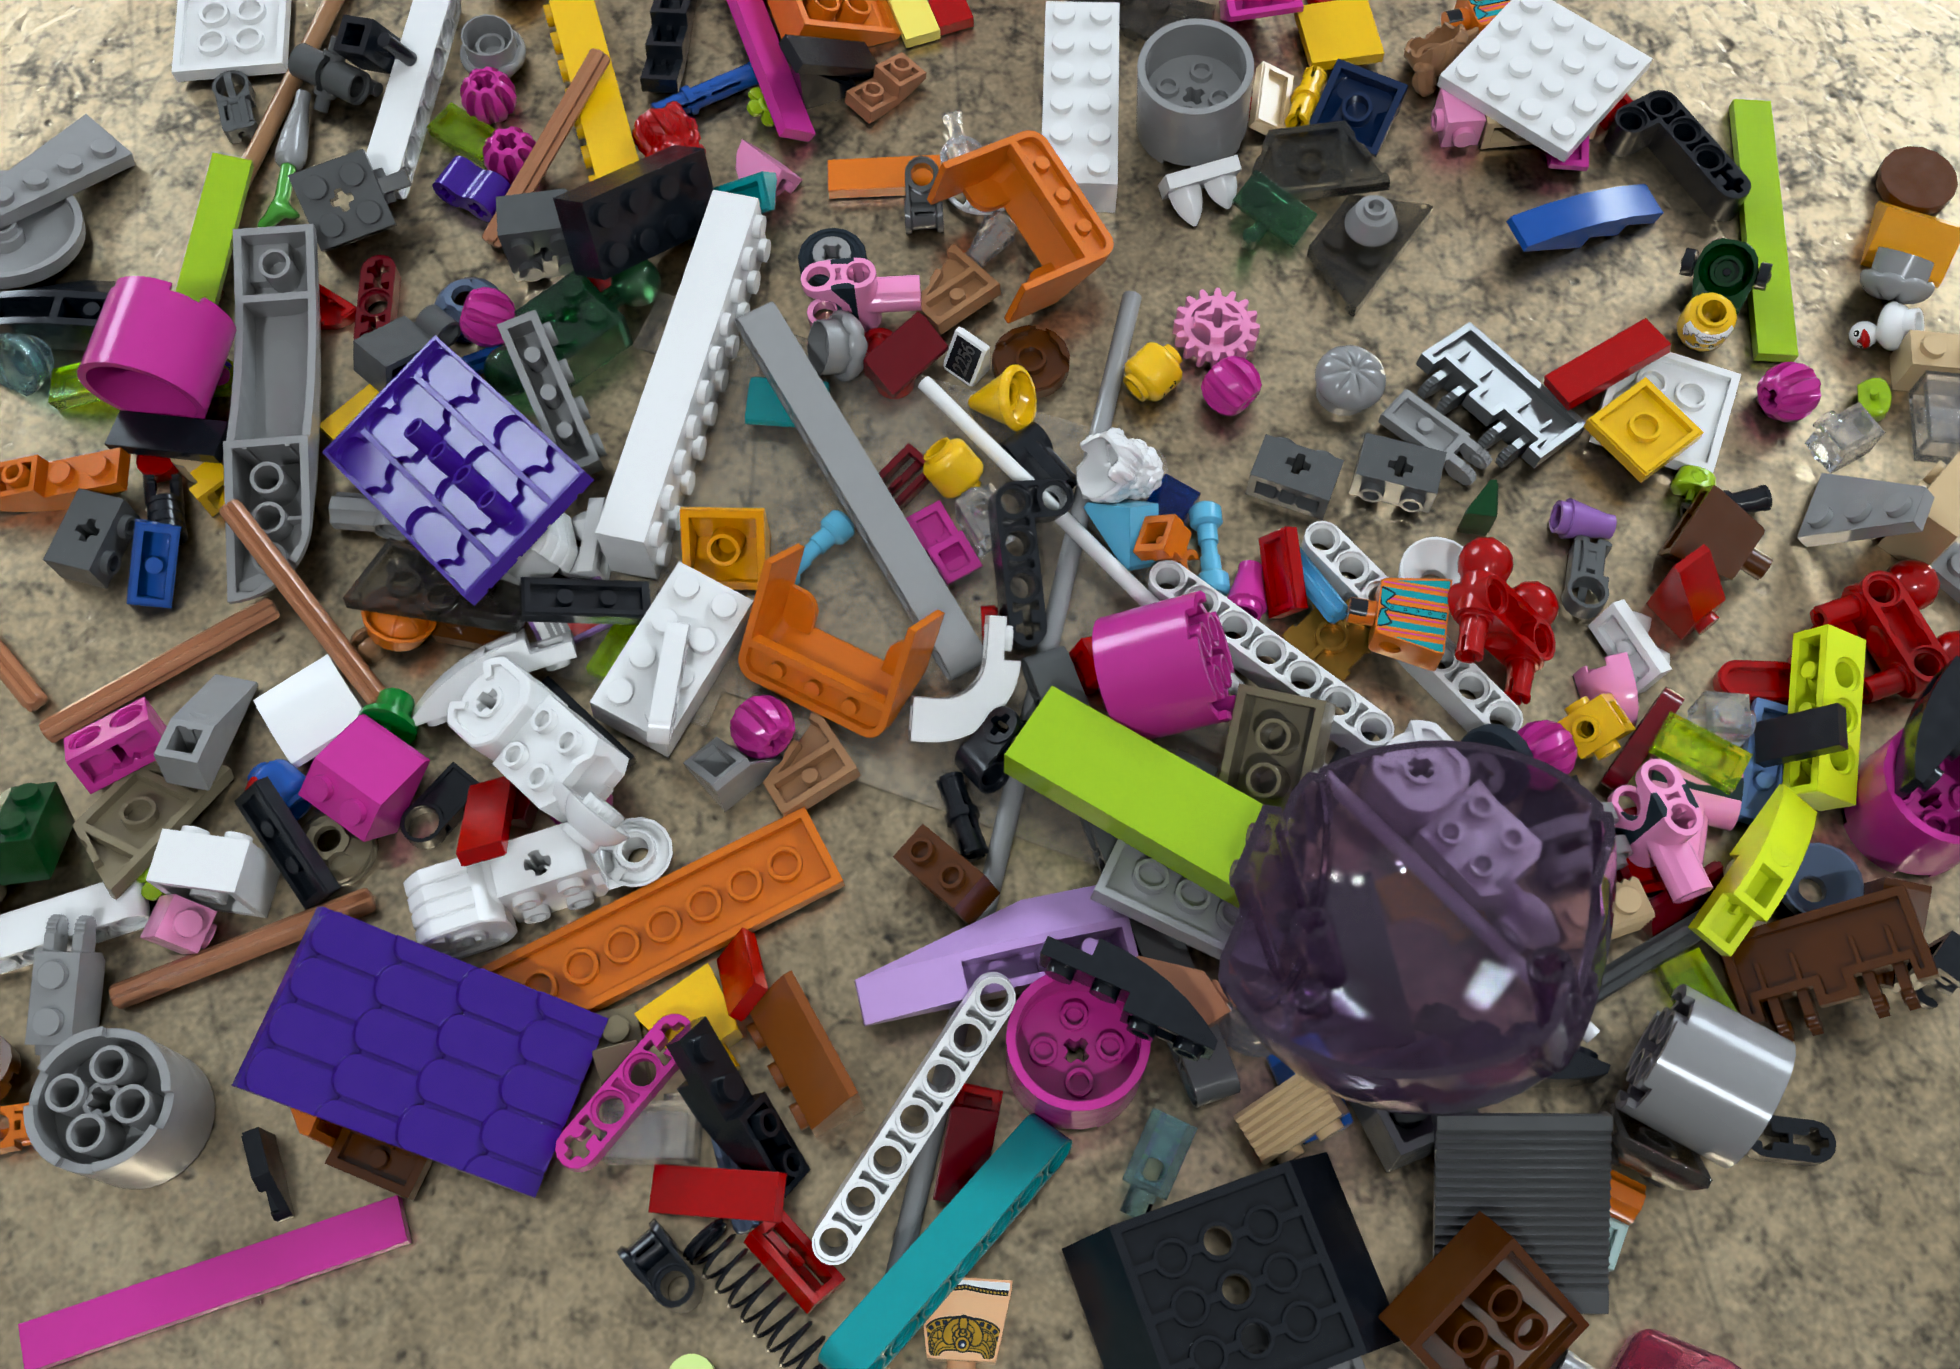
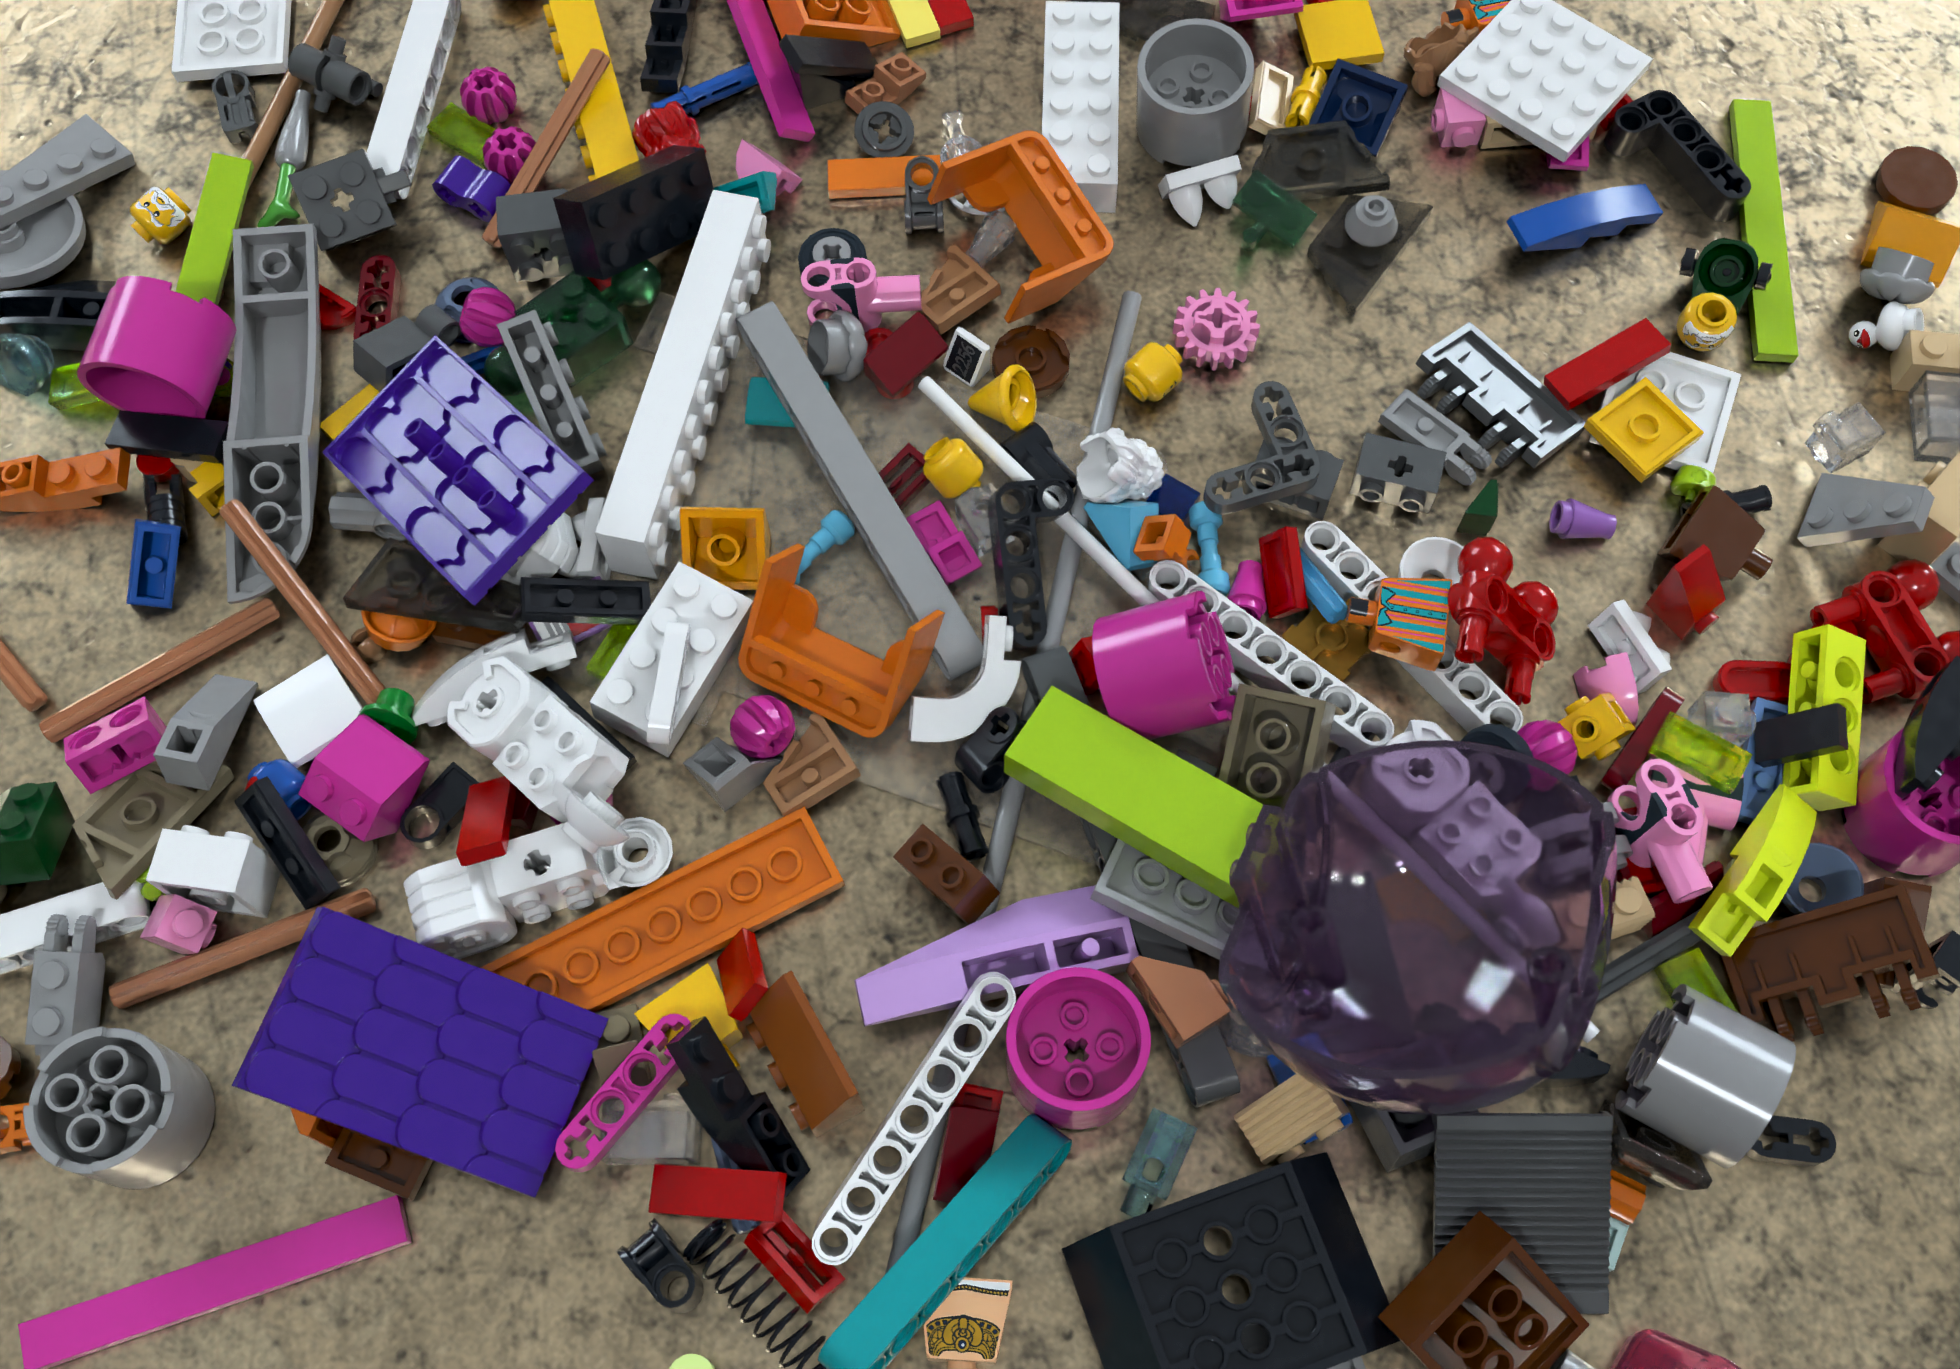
dark grey brick [43,488,141,589] -> none
black tile [241,1127,295,1223] -> none
black brick [333,14,417,74] -> none
light grey piece [460,14,526,78] -> none
lime plant [746,87,774,127] -> none
black slope [1039,936,1218,1061] -> none
dark pink piece [1201,356,1262,417] -> none
light grey piece [1315,345,1386,416] -> none
dark grey piece [1561,535,1612,619] -> none
dark pink piece [1757,362,1822,422] -> none
lime piece [1857,378,1892,422] -> none
none -> yellow head [130,187,191,245]
none -> dark grey gear [854,101,914,158]
none -> dark grey beam [1203,381,1321,515]

